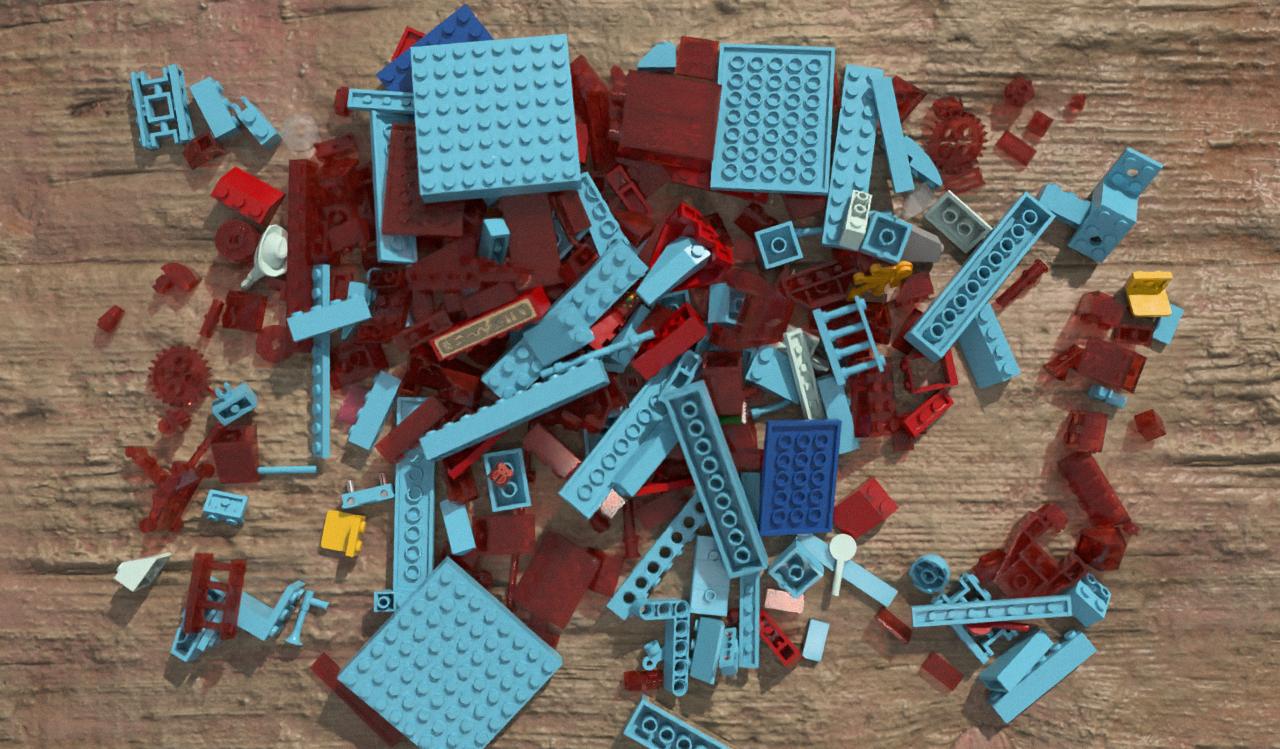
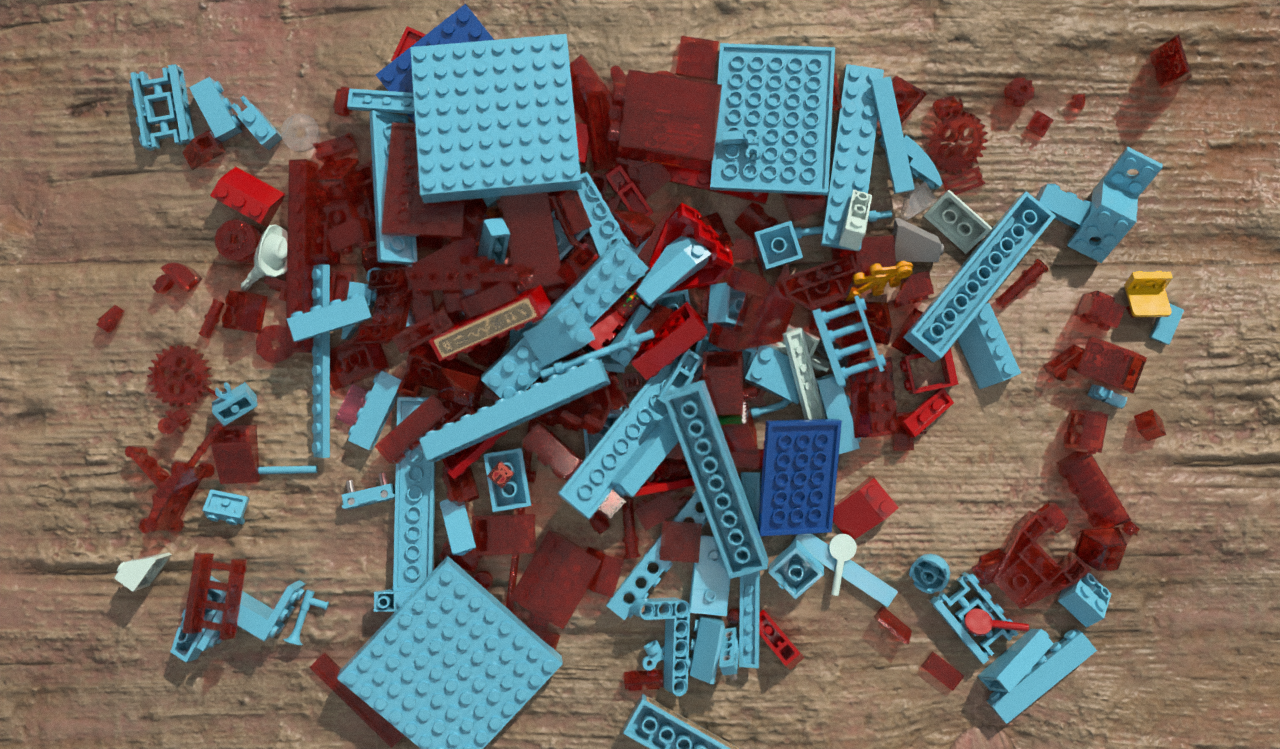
yellow bracket [321,510,367,557] -> none
medium azure slope [637,42,676,73] -> none
clear red tile [763,588,805,614] -> none
medium azure tile [802,619,830,662] -> none
medium azure brick [858,211,913,265] -> none
medium azure plate [910,595,1072,627] -> none
clear red tile [995,129,1037,167] -> none
clear red slope [1113,323,1154,346] -> none
none -> clear red tile [660,520,702,563]
none -> medium azure bar [722,127,761,160]
none -> clear red slope [1150,34,1192,89]

